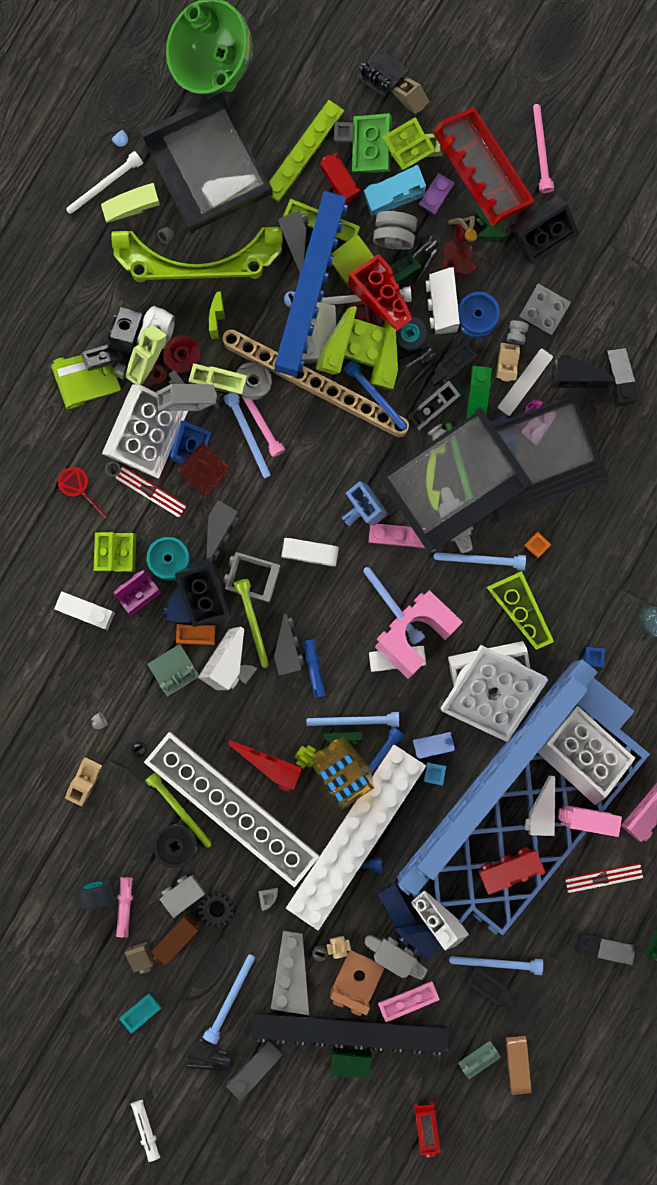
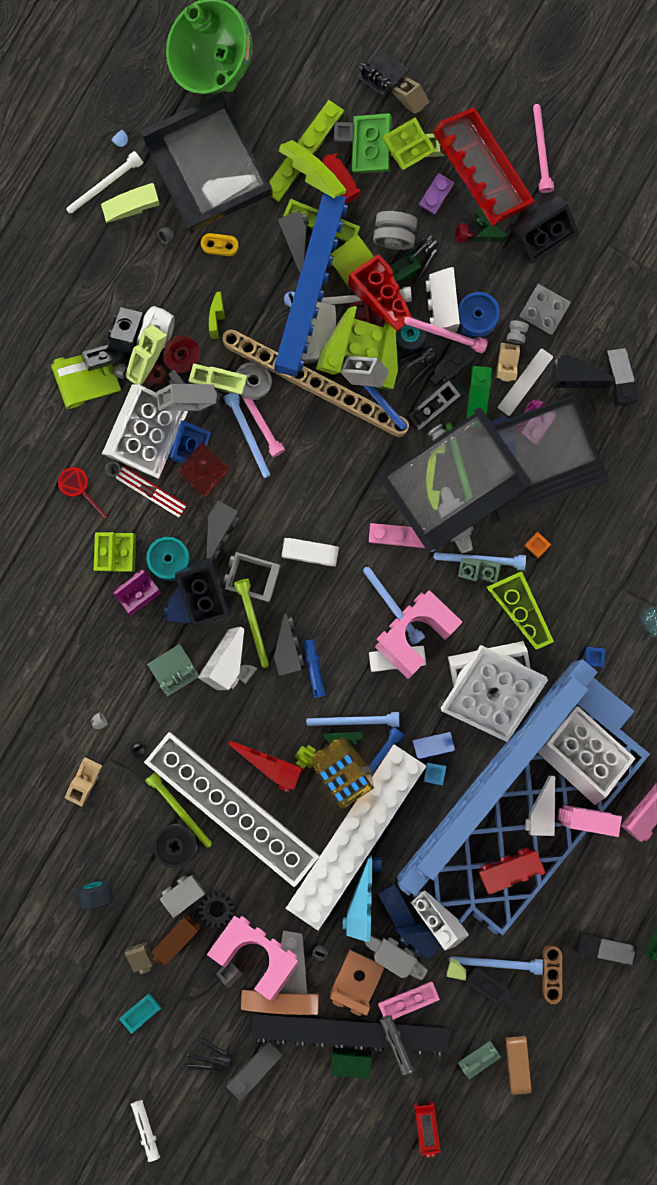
white slope [54,591,115,630] -> none
lime panel [112,227,283,282] -> none
bright pink pin [116,877,133,937] -> none
orange tile [176,624,215,645] -> none
light blue piece [203,954,255,1044] -> none
light grey tile [258,887,278,911] -> none
tan gear [327,936,351,959] -> none
medium blue brick [342,481,389,526] -> none
medium azure wedge [364,165,426,216] -> none
clear red plate [442,241,477,274] -> none
dark tan piece [448,216,477,242] -> none
sticker [565,863,643,893] -> none
none -> yellow plate [201,233,239,256]
none -> bright pink arch [207,916,300,1002]
none -> dark grey plate [216,961,242,988]
none -> nougat slope [241,989,319,1015]
none -> lime slope [279,140,346,198]
none -> light grey brick [340,356,389,387]
none -> medium azure wedge [343,855,372,942]
none -> dark grey pin [380,1015,414,1075]
none -> bright pink piece [404,317,487,354]
none -> yellowish green tile [446,958,466,981]
none -> sand green slope [458,558,502,583]
none -> medium nougat beam [542,944,562,1004]

